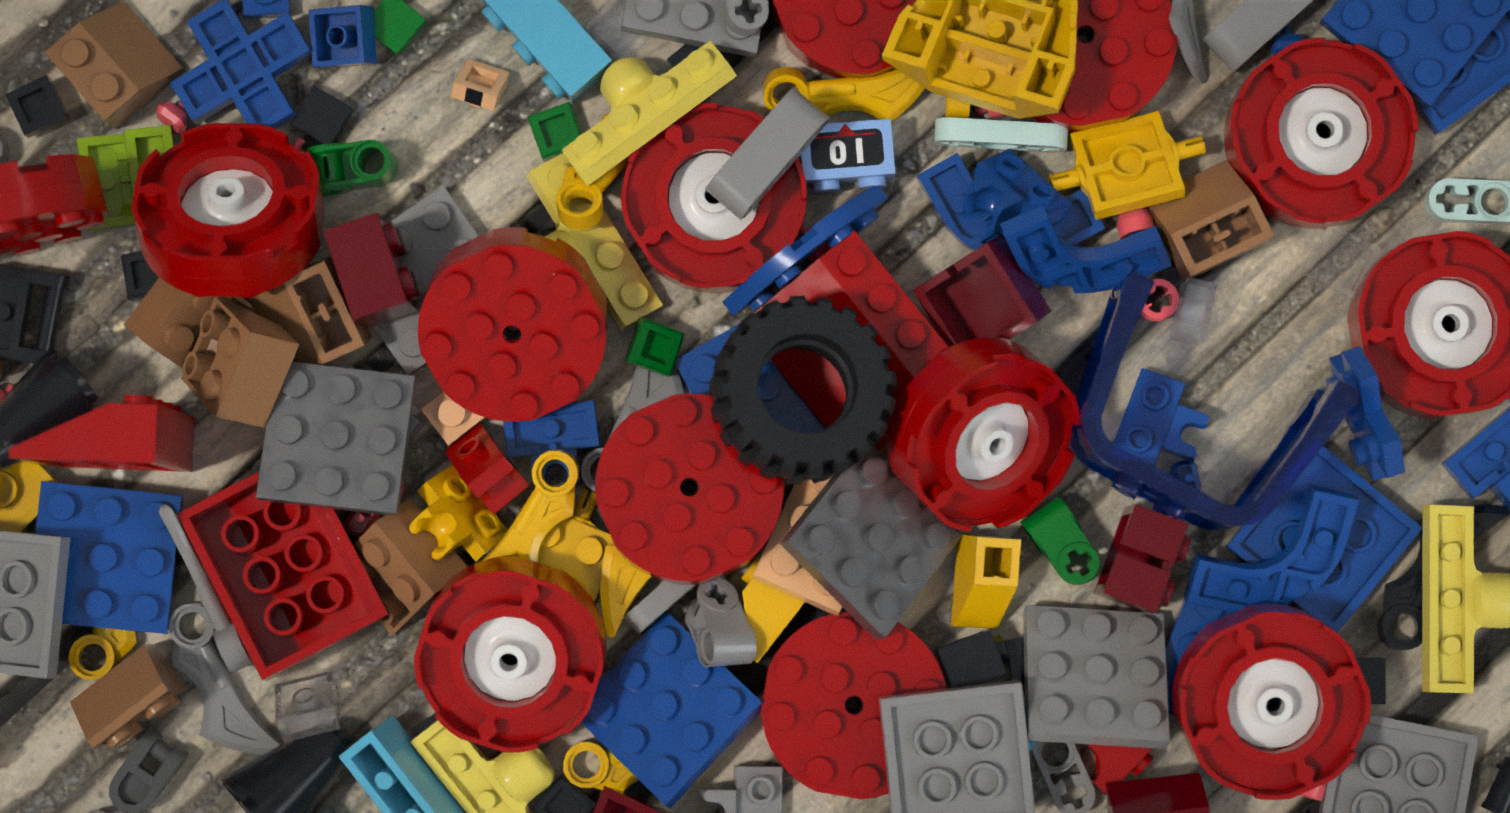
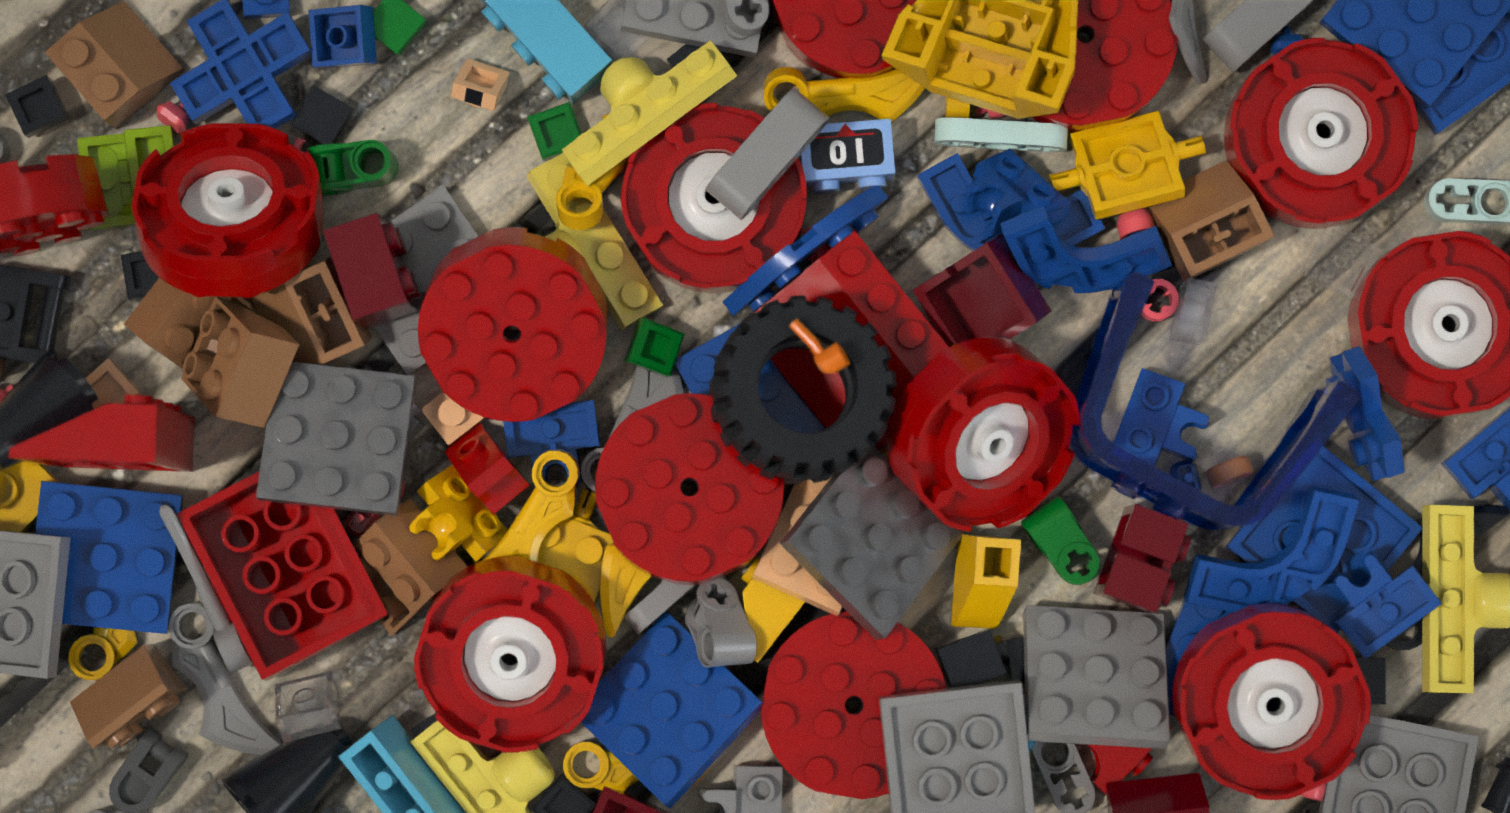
none -> light nougat plate [85,358,142,409]
none -> orange hand [789,318,850,374]
none -> nougat tile [1206,455,1255,489]
none -> blue plate [1334,550,1442,659]

